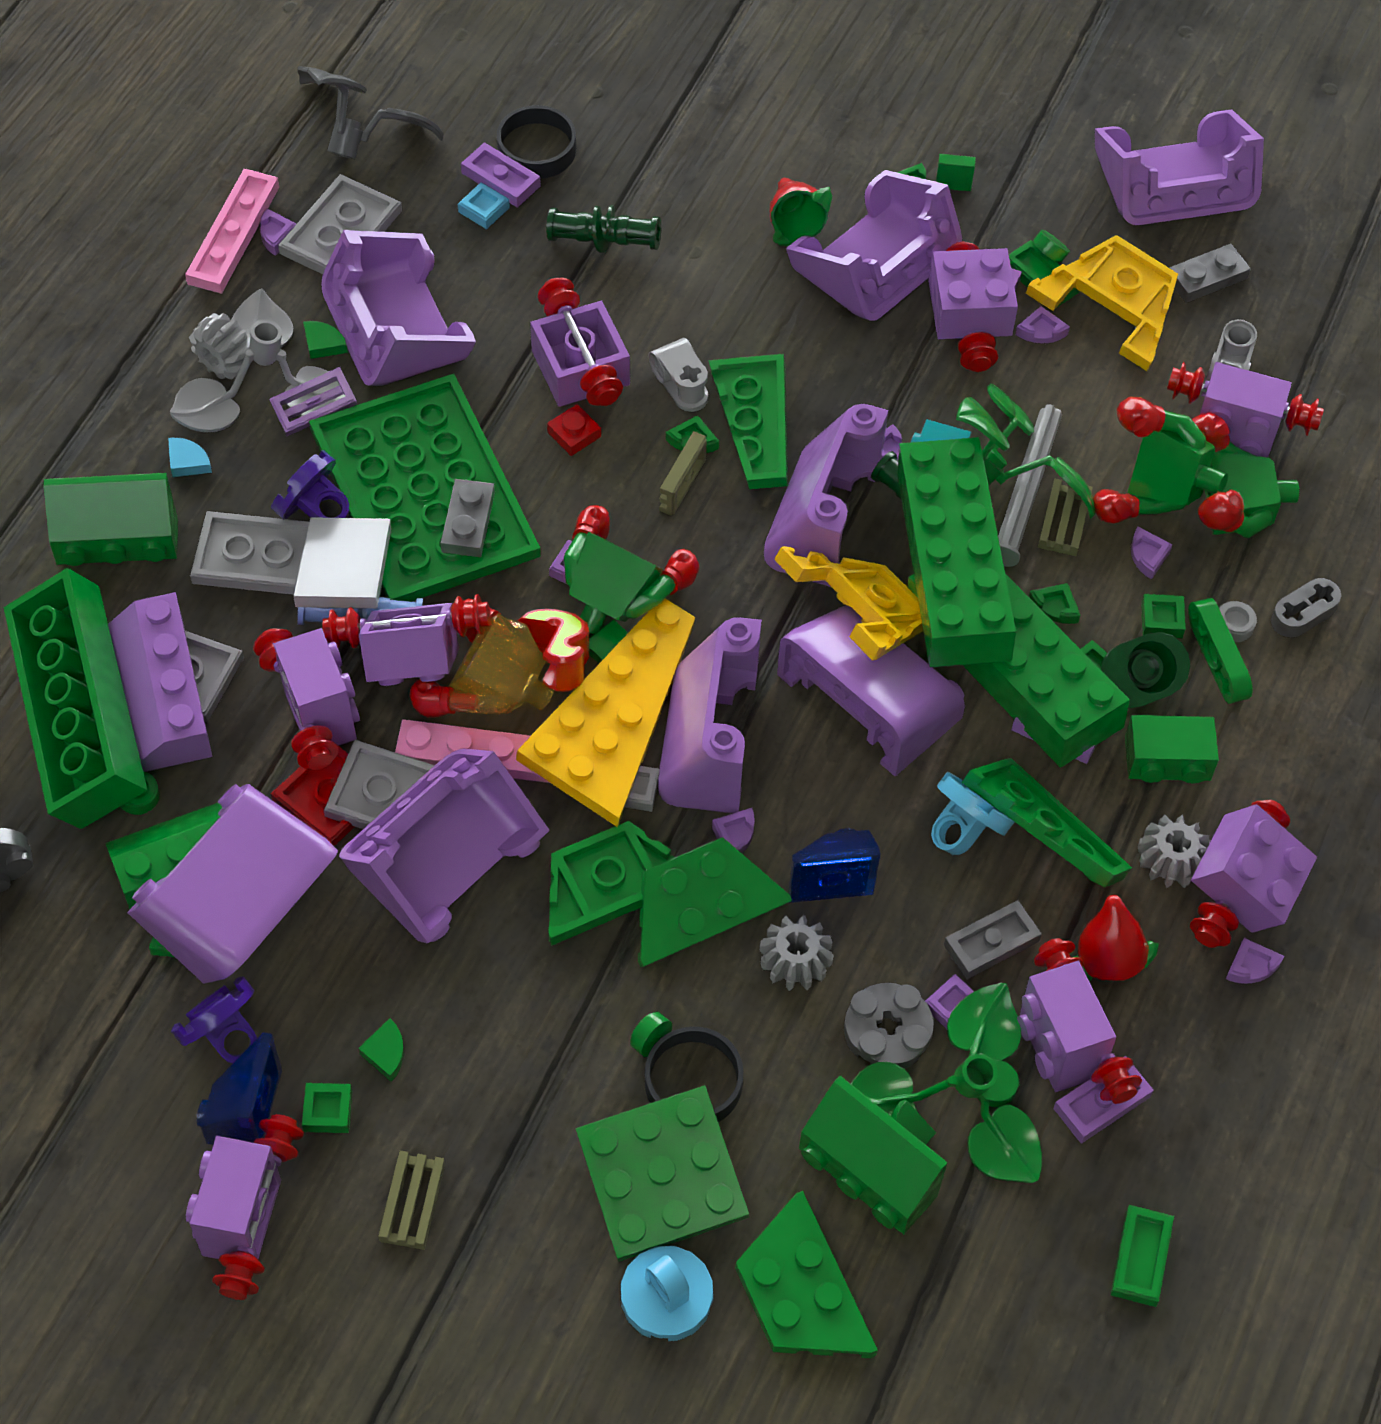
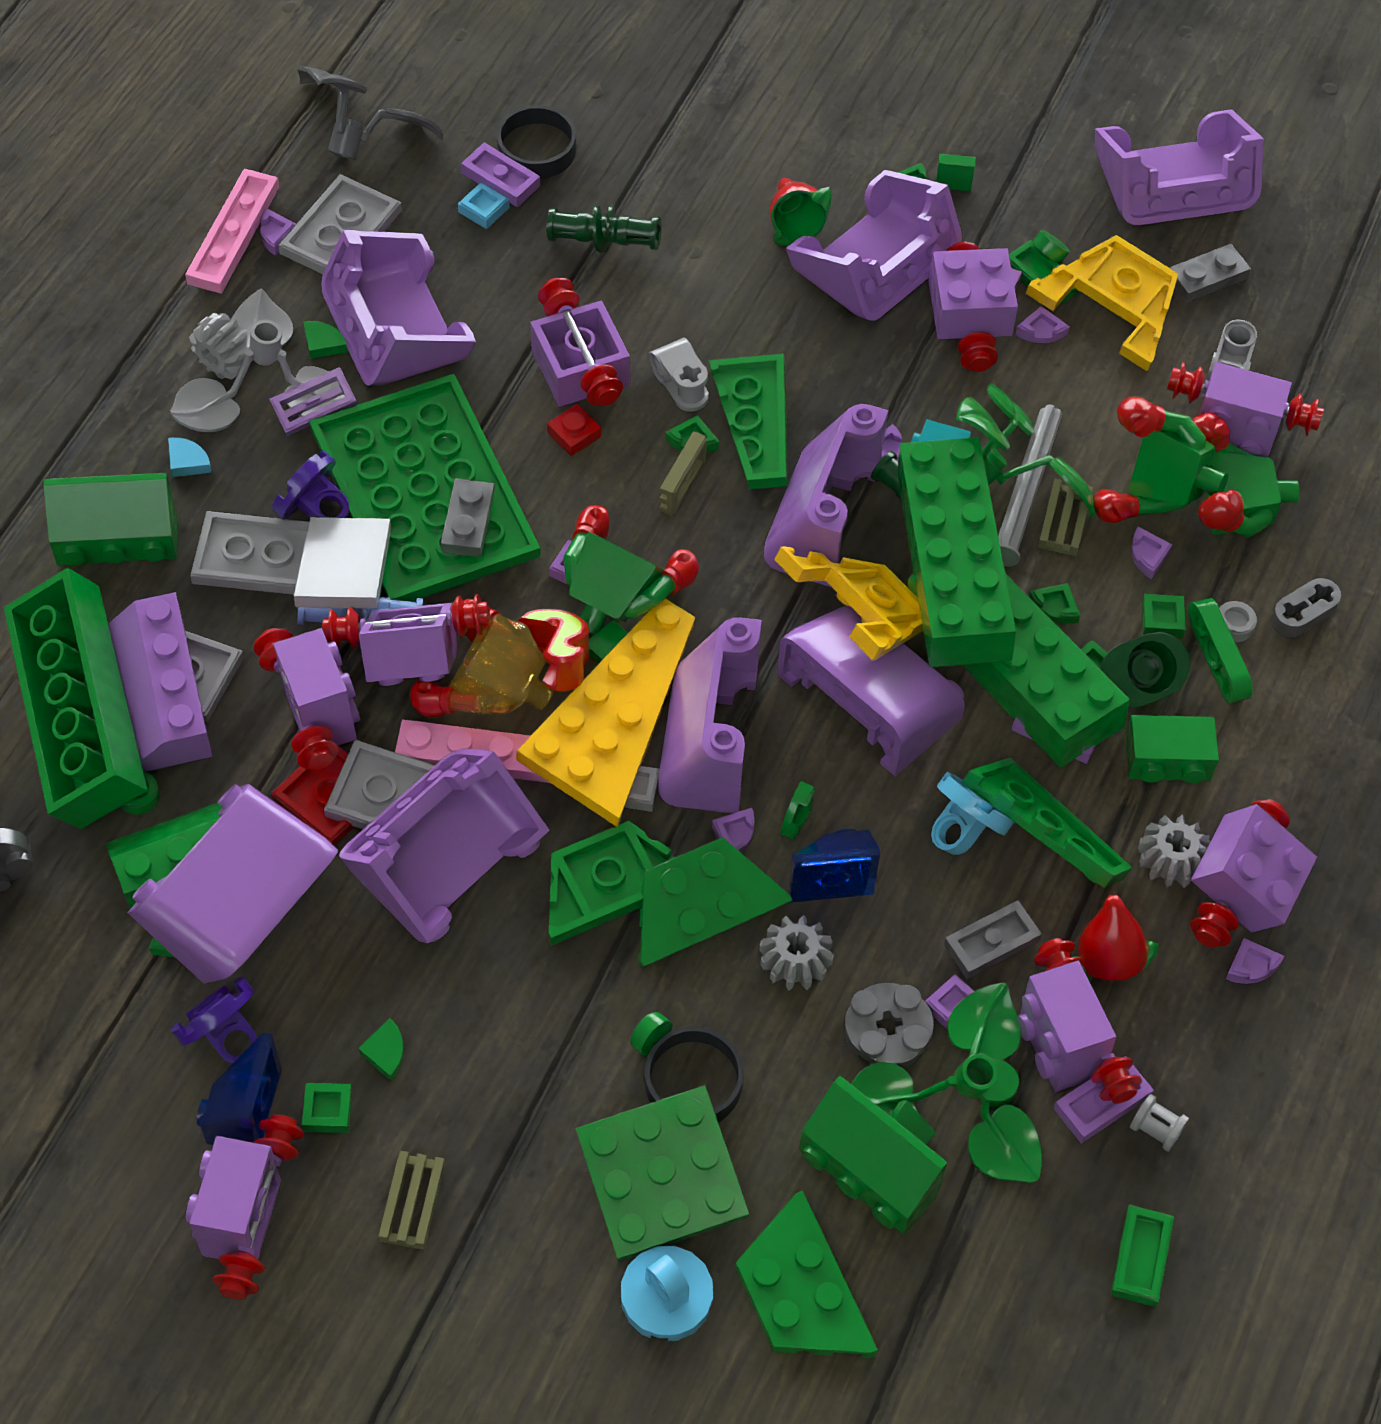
none -> green tile [780,781,815,840]
none -> light grey bush [1129,1094,1190,1152]

